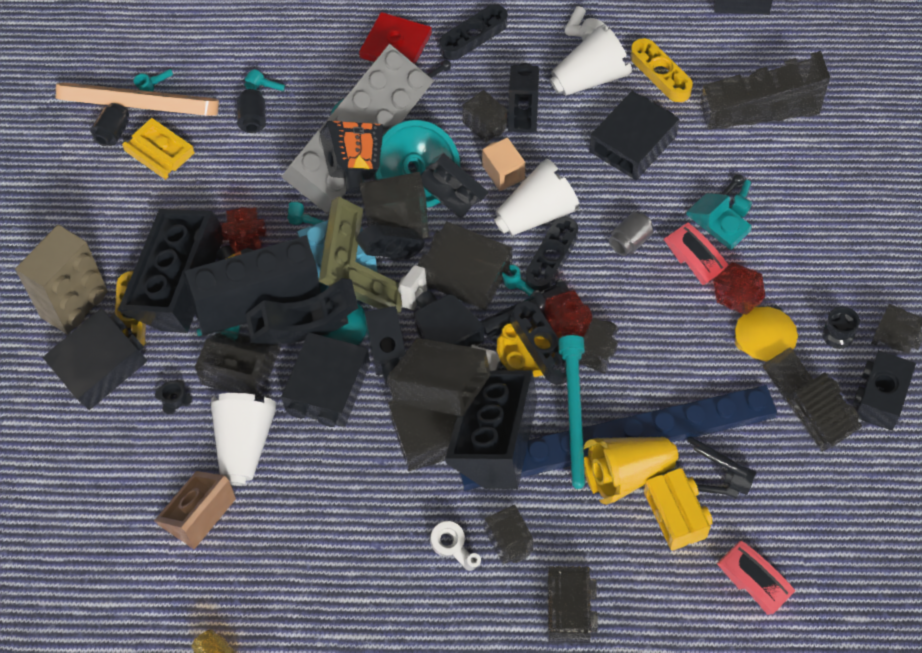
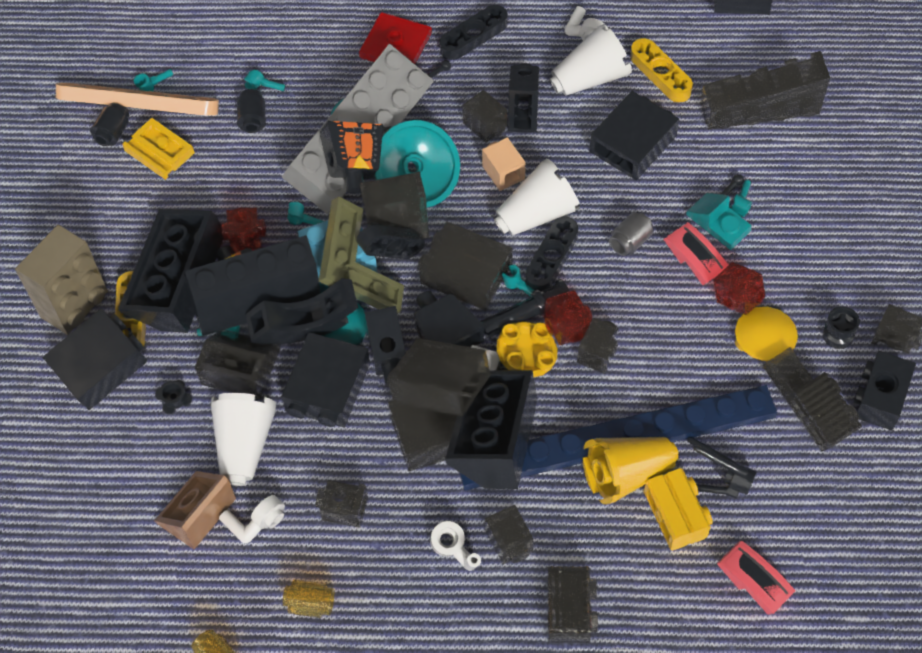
white plate [398,265,427,310] -> none
black bracket [417,153,488,218] -> none
black beam [510,301,567,385] -> none
teal piece [558,335,585,489] -> none
none -> white plate [219,495,285,543]
none -> clear yellow brick [283,579,335,618]
none -> clear smoke brick [315,480,368,528]

